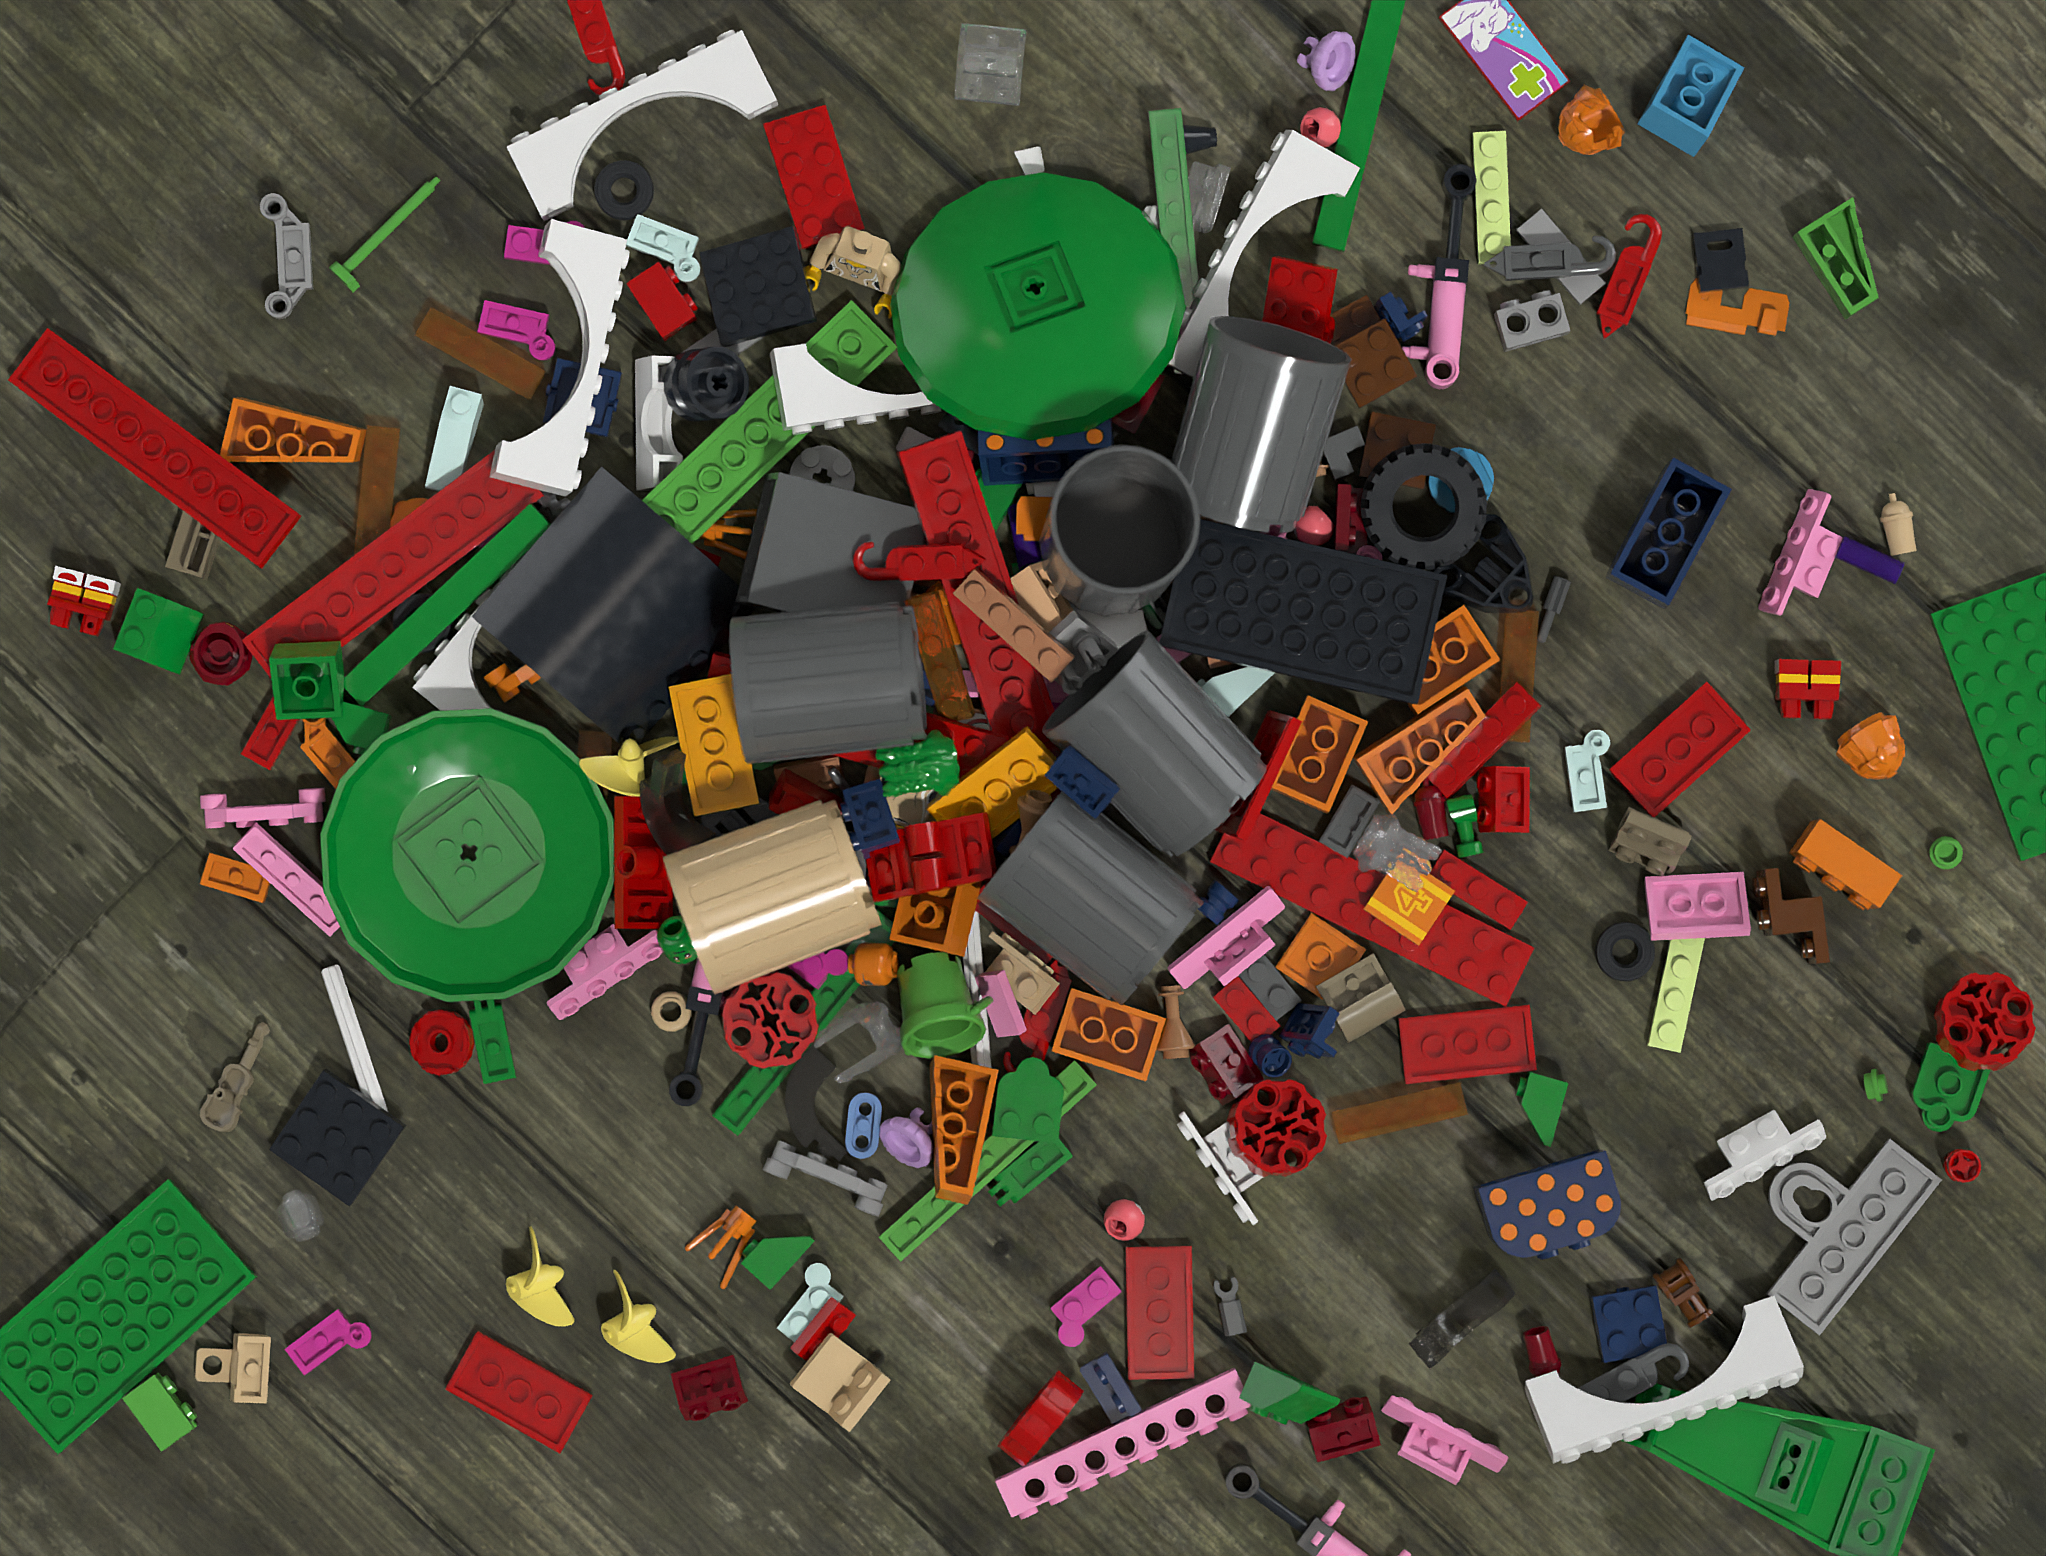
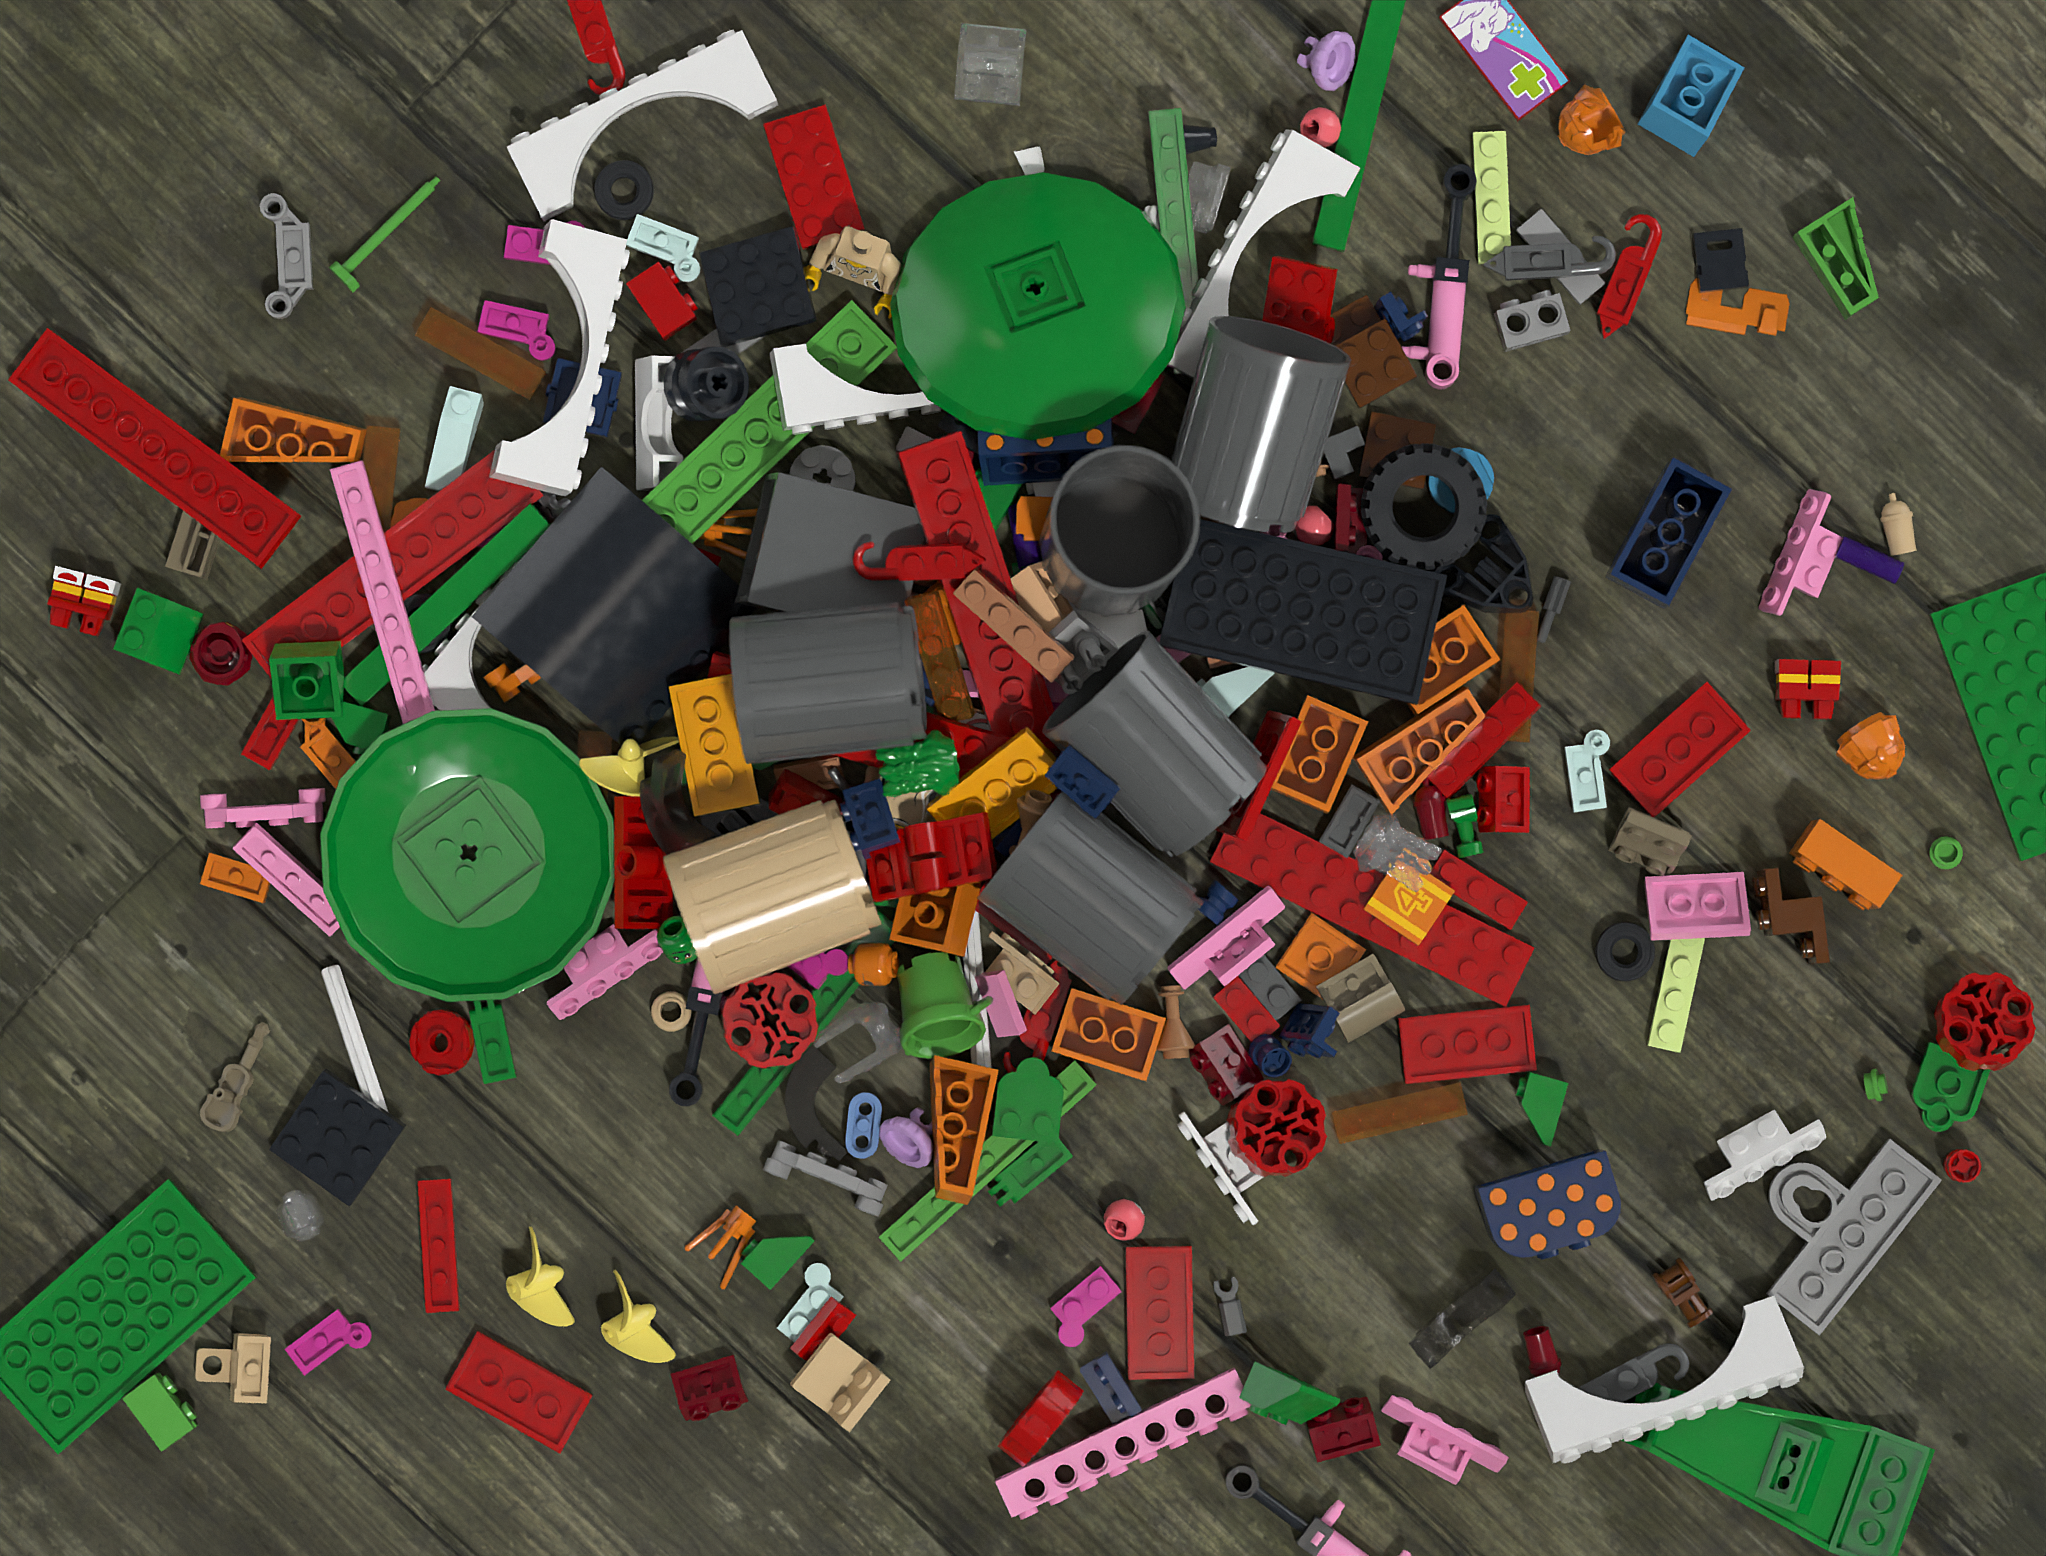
dark blue plate [1590,1285,1667,1363] -> none
none -> bright pink tile [330,461,435,724]
none -> red plate [418,1178,460,1313]

